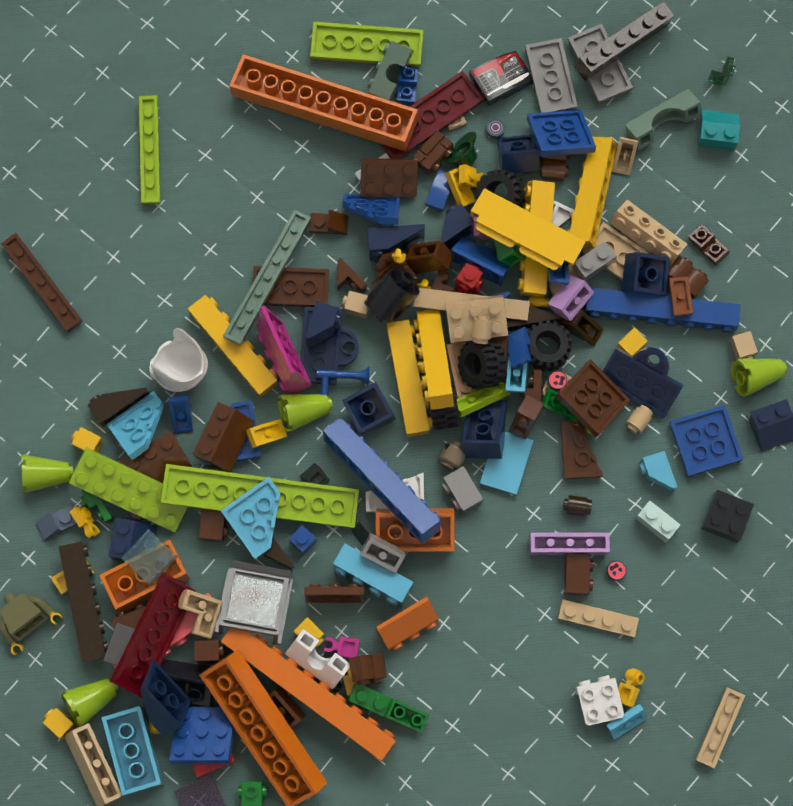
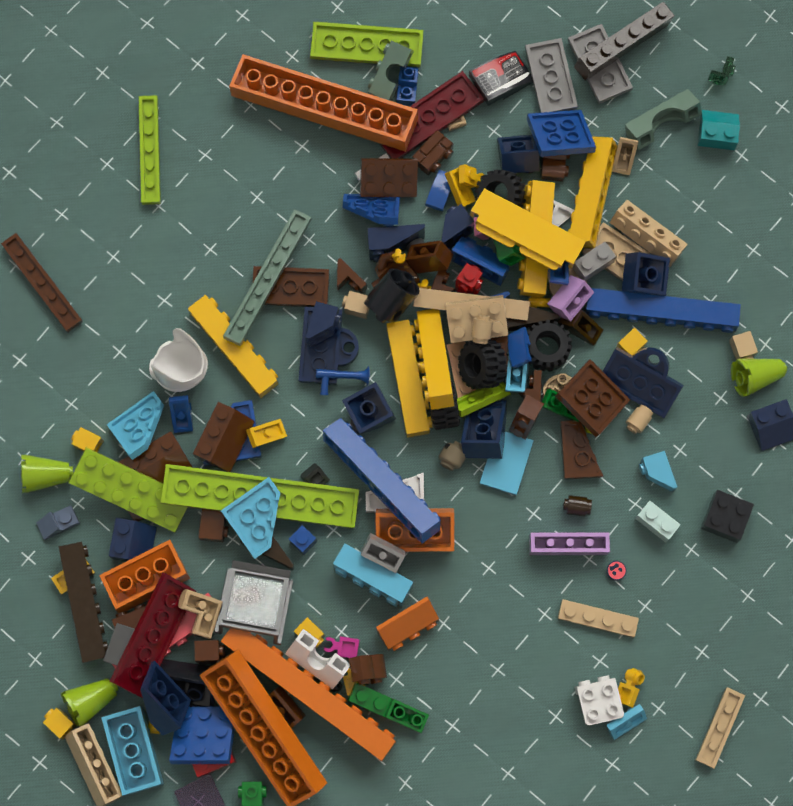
olive torso [0,593,63,655] -> none
yellow plate [70,505,100,538] -> none
green slope [81,490,114,524] -> none
dark brown slope [87,387,150,427] -> none
clear light blue plate [122,529,178,586] -> none
dark pink slope [256,306,312,394] -> none
lime cone [278,394,333,432] -> none
reddish brown plate [304,584,365,603] -> none
reddish brown slope [309,210,348,235] -> none
pearl dark grey slope [352,520,374,545] -> none
light grey brick [442,466,483,514] -> none
dark green piece [447,132,478,168] -> none
dark grey tile [486,119,505,138] -> none
tile [548,371,567,391] -> none
reddish brown brick [564,553,594,596] -> none
reddish brown brick [668,256,709,299] -> none
dark orange plate [668,276,693,317] -> none
blue plate [669,405,743,477] -> none
reddish brown slope [688,224,729,265] -> none

